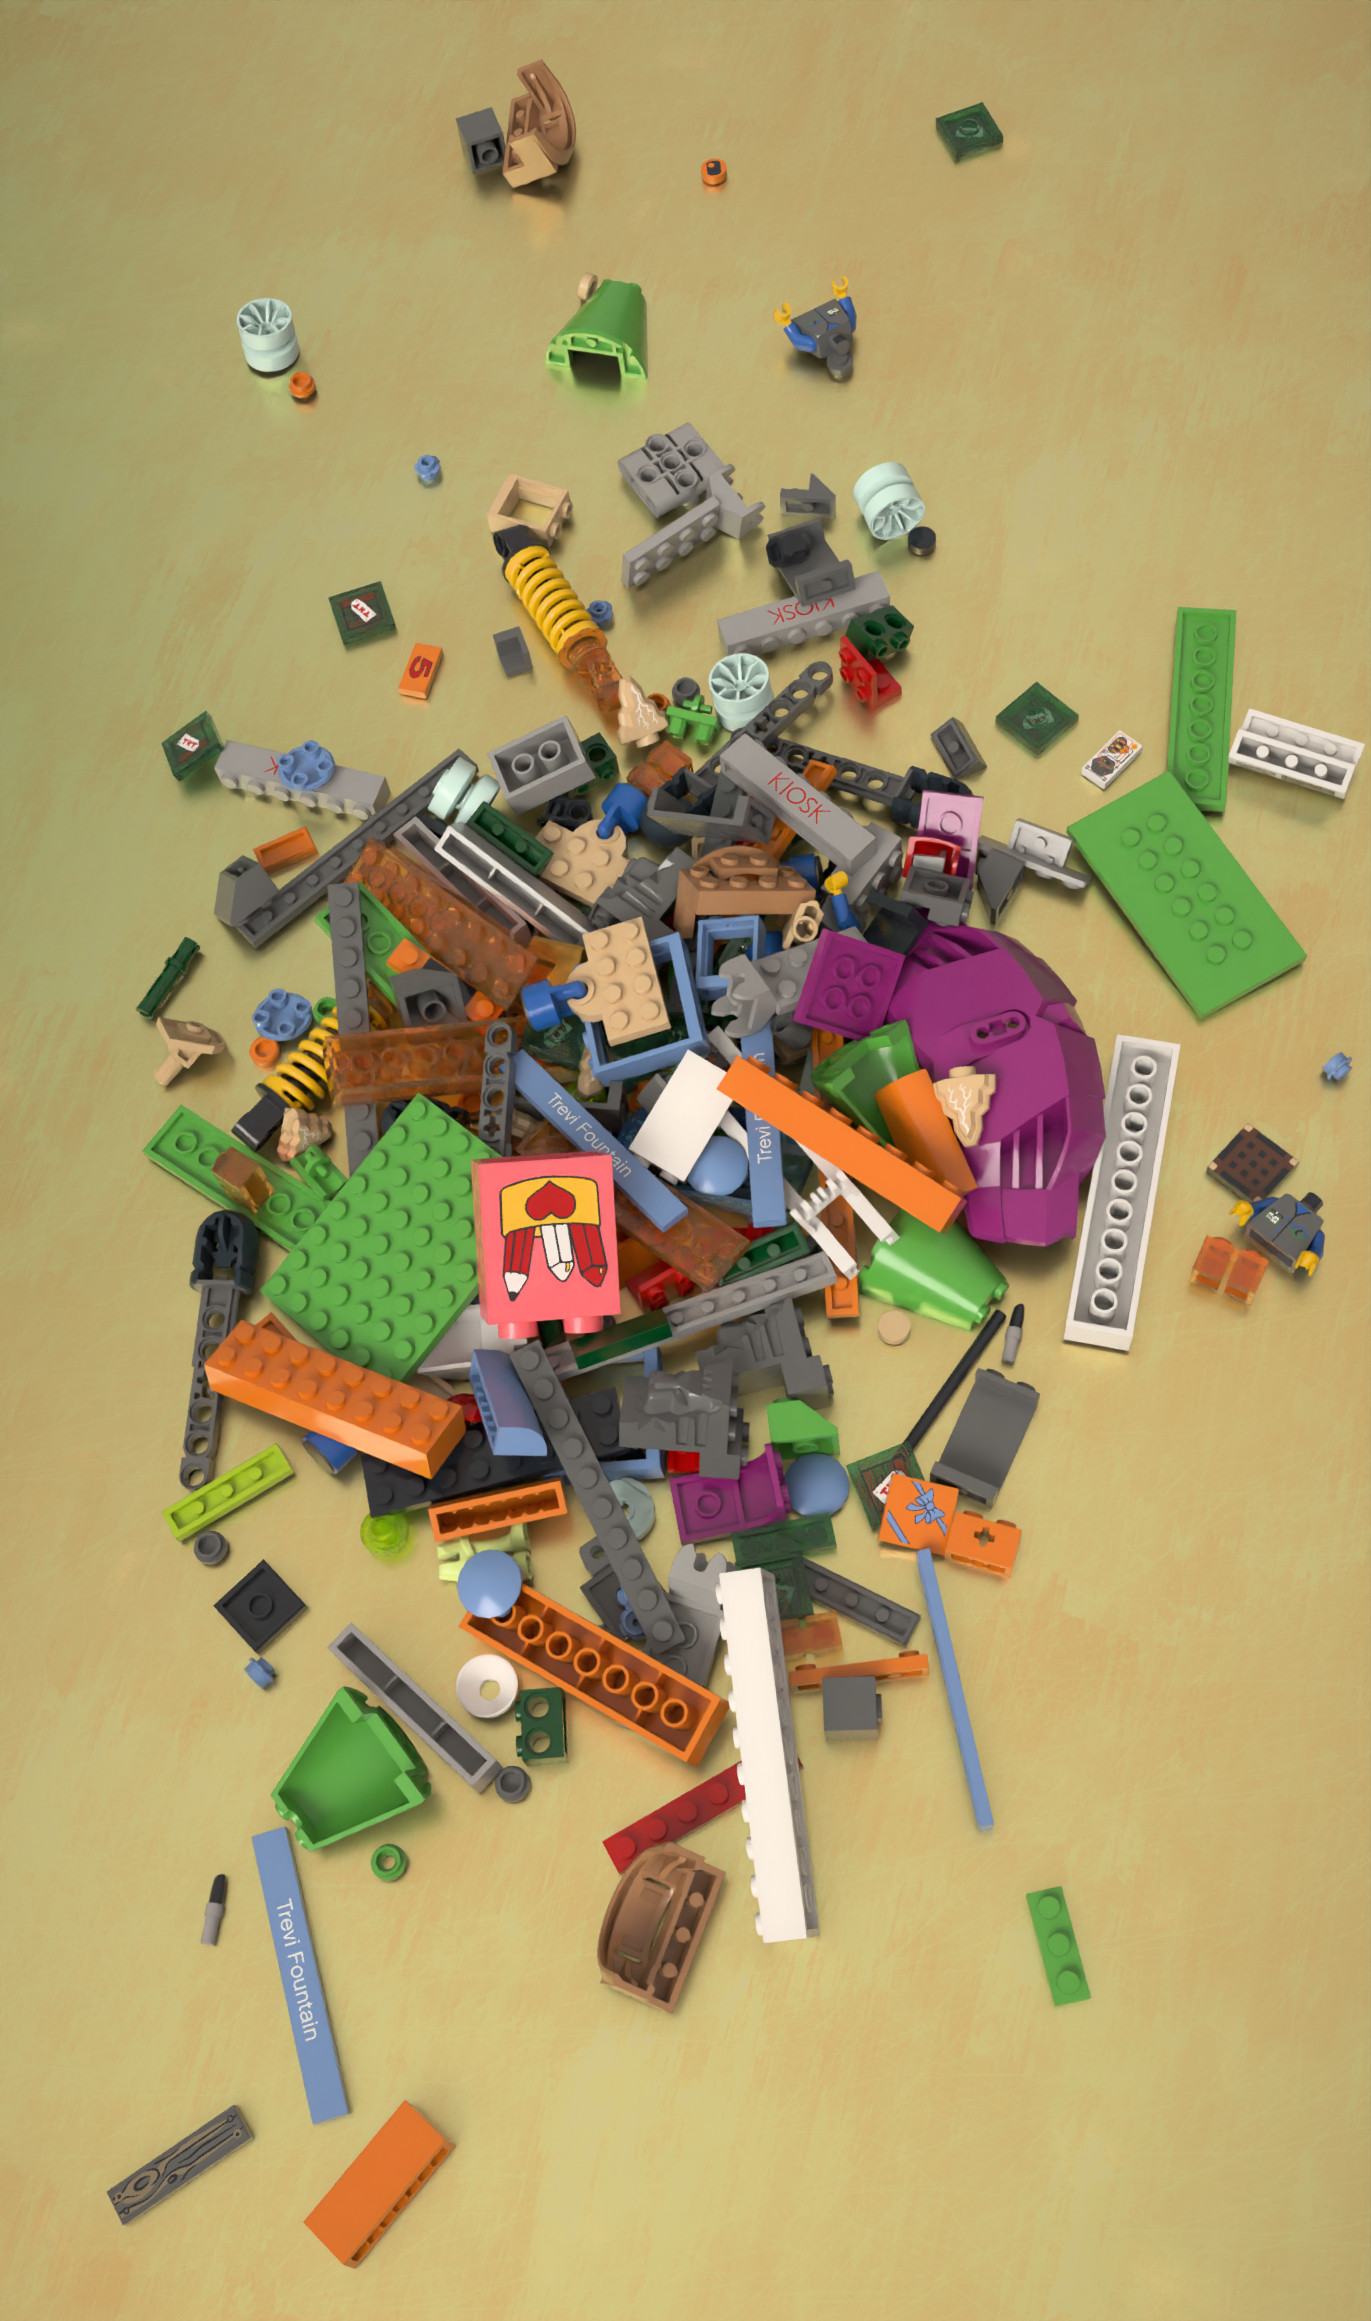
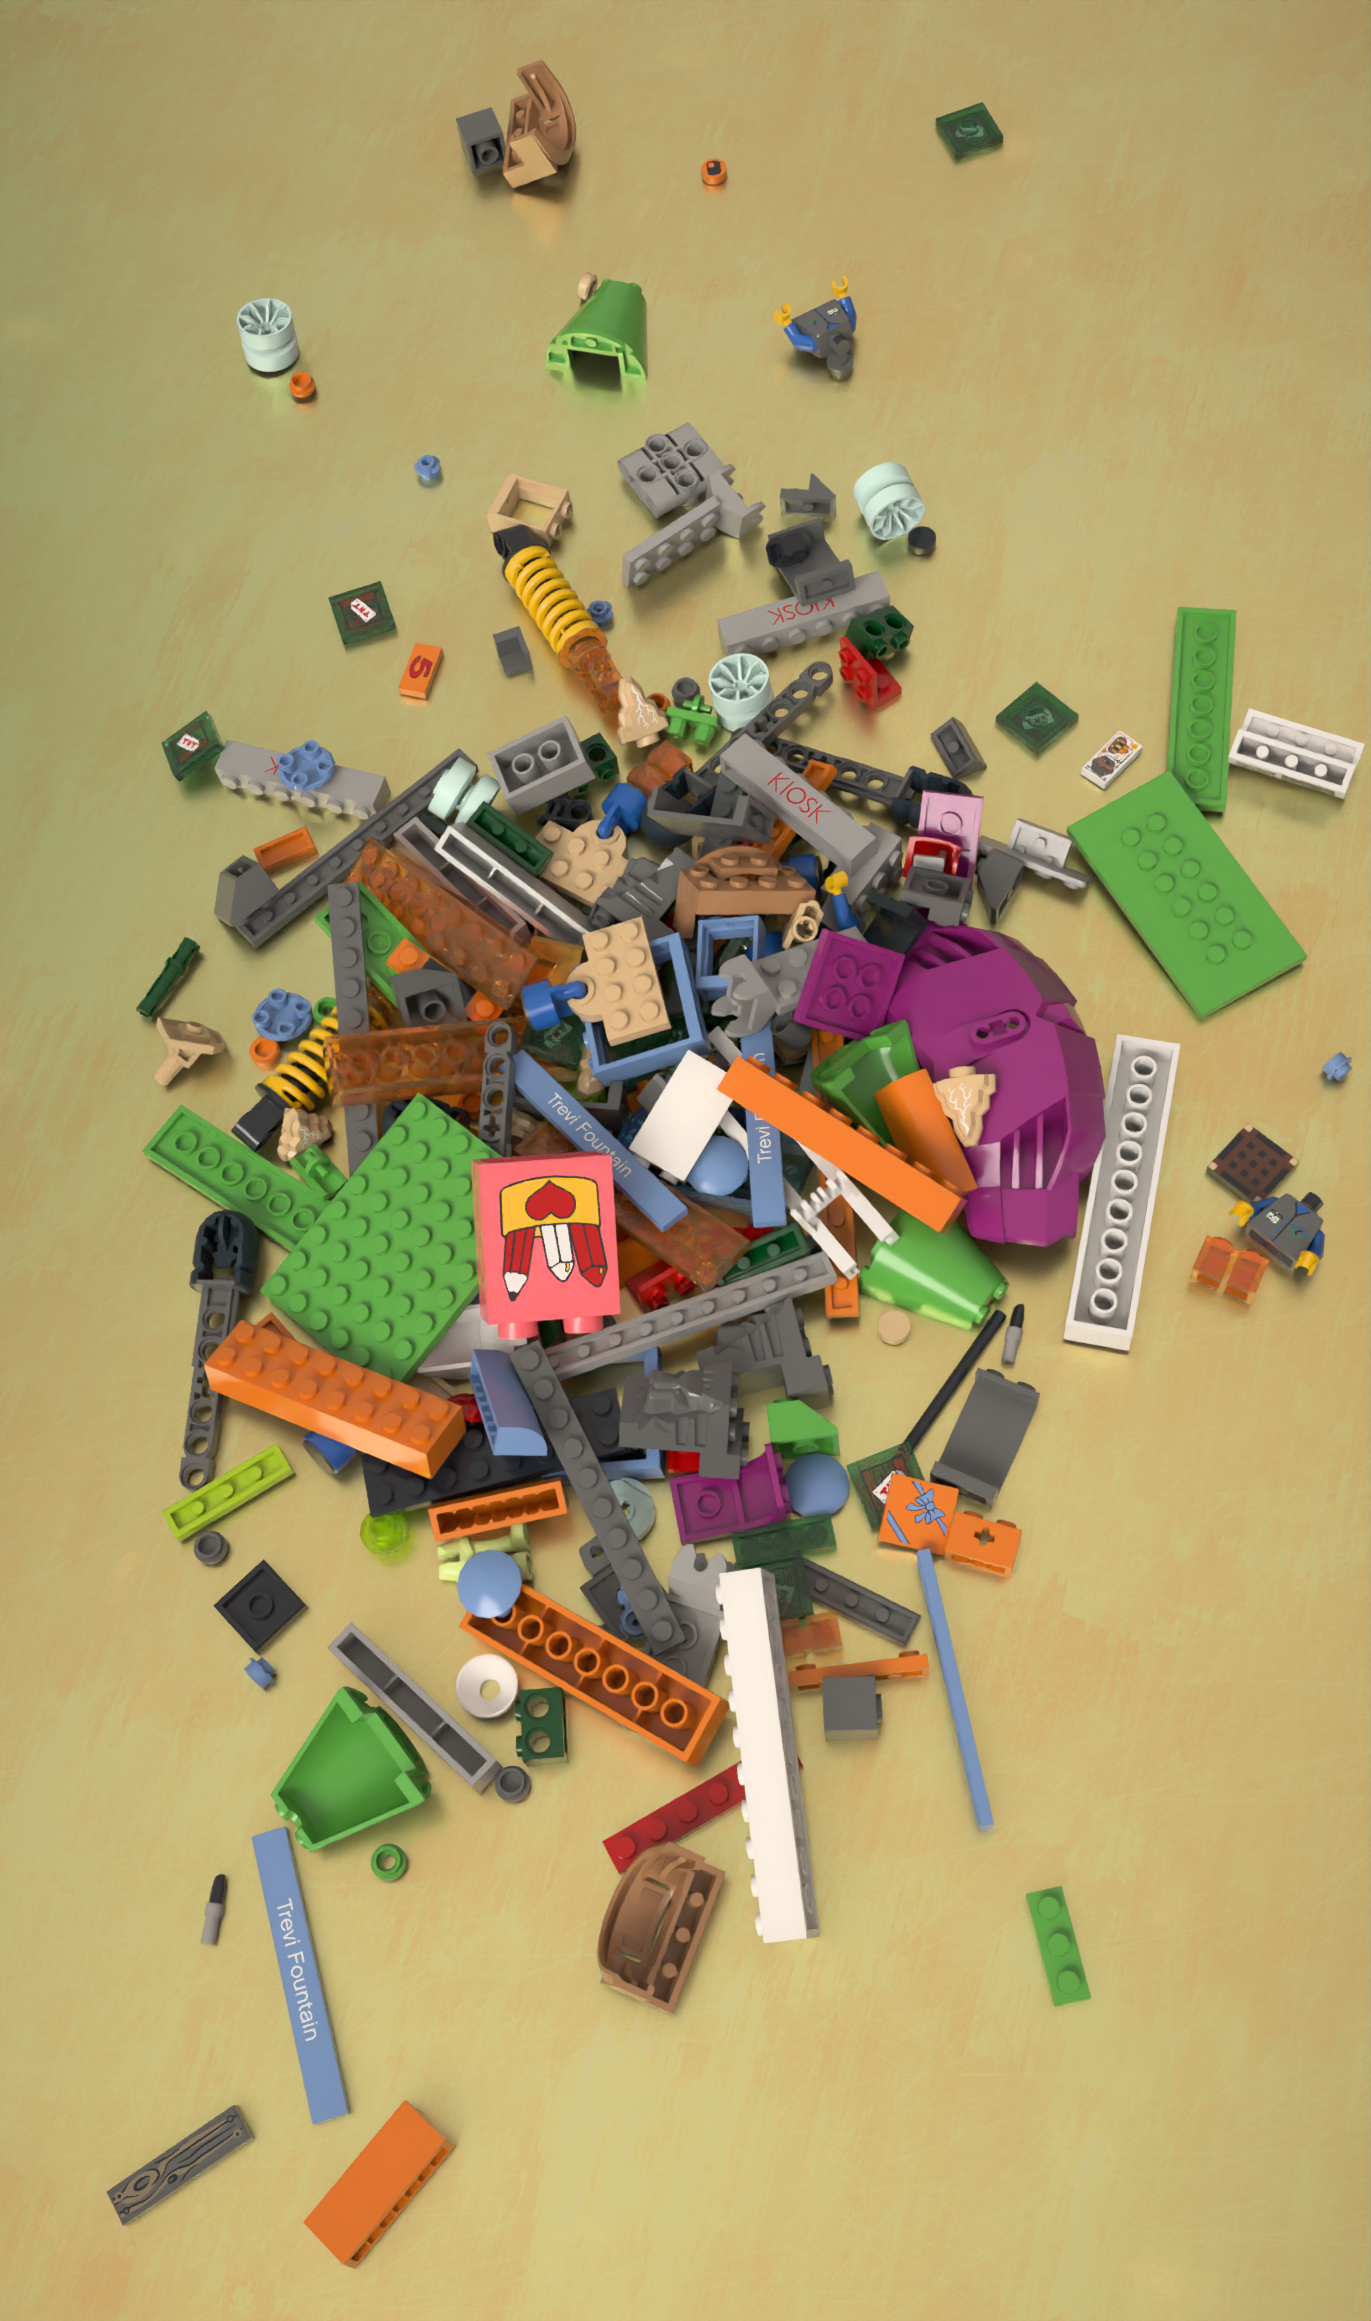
clear orange piece [211,1146,275,1214] -> none
dark green slope [569,1308,673,1370] -> none

